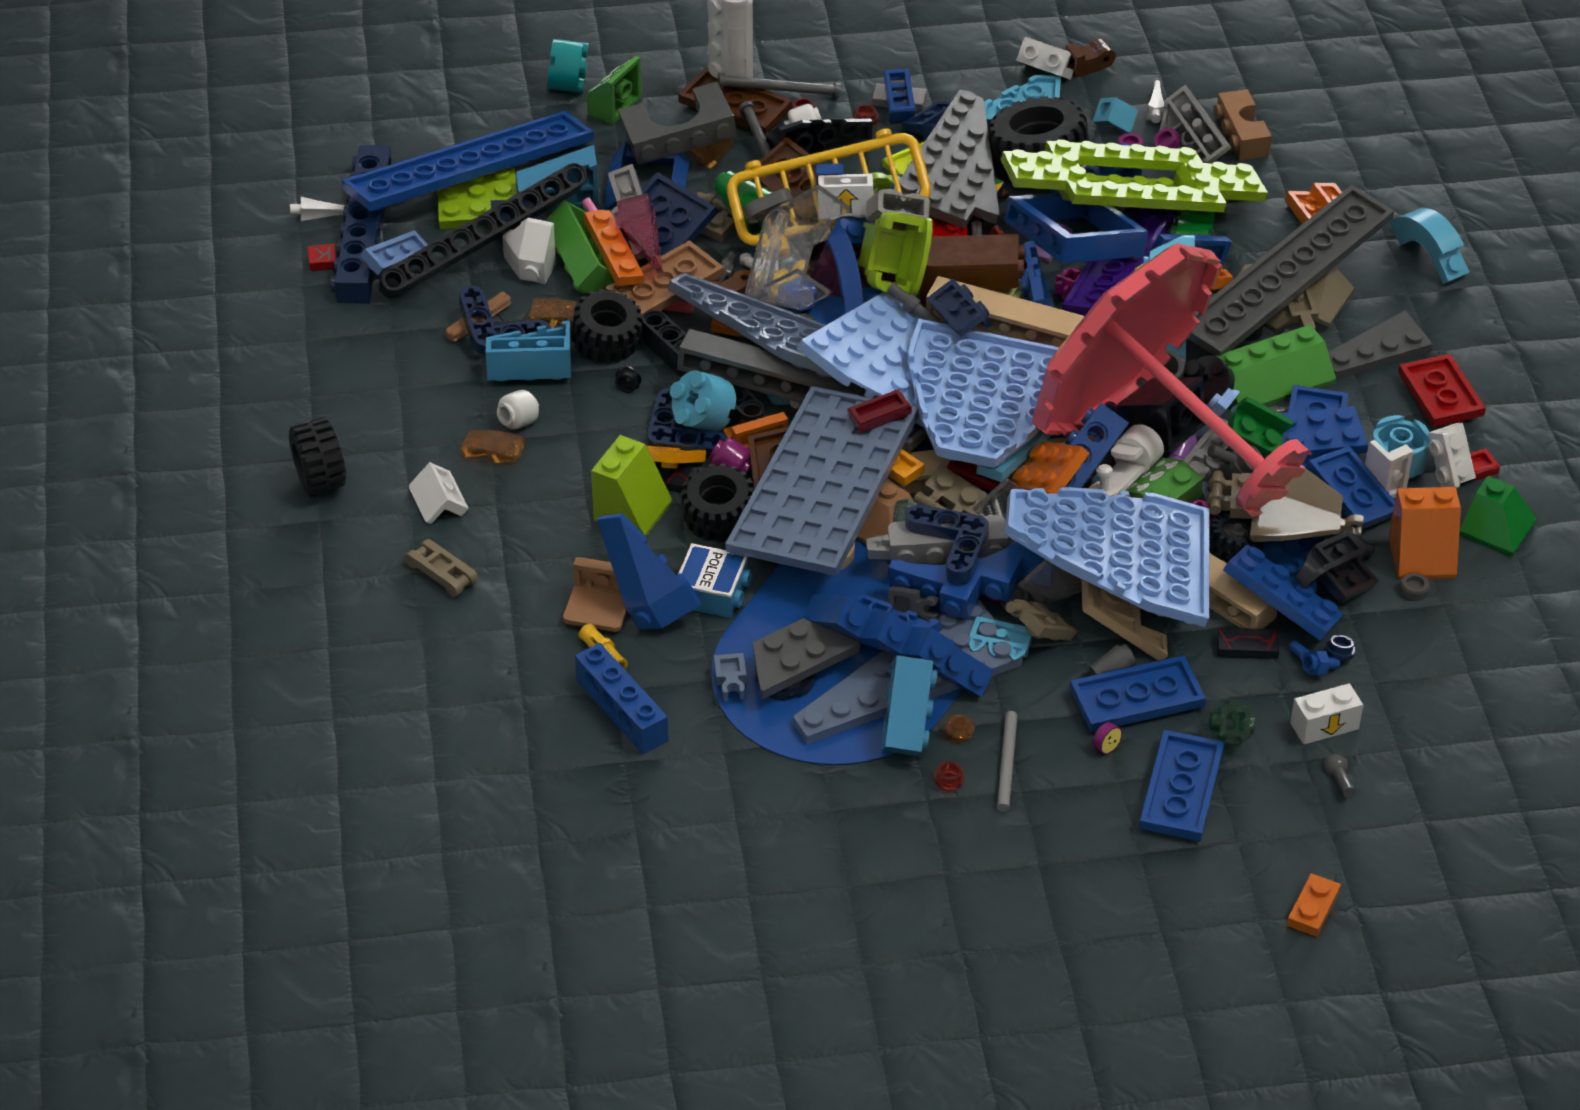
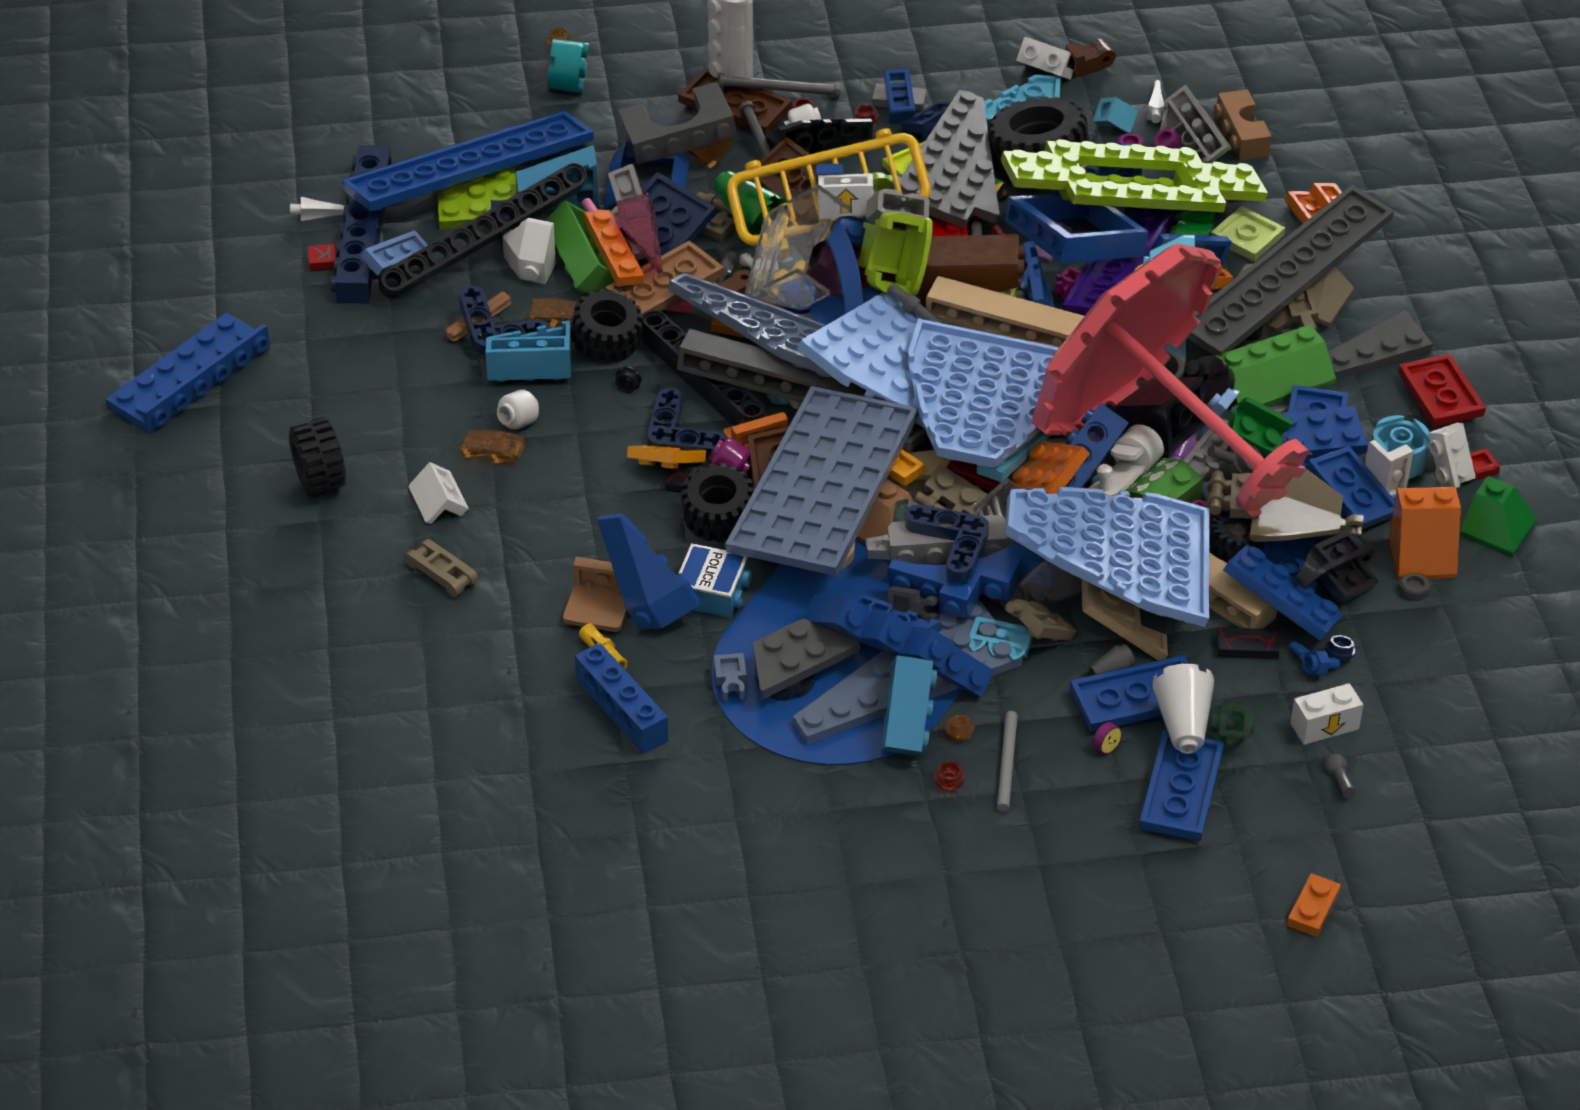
bright green slope [586,56,642,125] -> none
lime slope [591,435,672,537] -> none
medium azure brick [670,370,736,431] -> none
dark grey beam [742,188,795,224] -> none
dark red tile [847,389,912,433] -> none
dark blue bracket [927,278,991,337] -> none
medium azure arch [1389,208,1469,284] -> none
none -> blue bracket [105,312,270,434]
none -> clear orange plate [547,27,571,47]
none -> white cone [1152,664,1214,754]
none -> yellowish green tile [1211,206,1285,262]

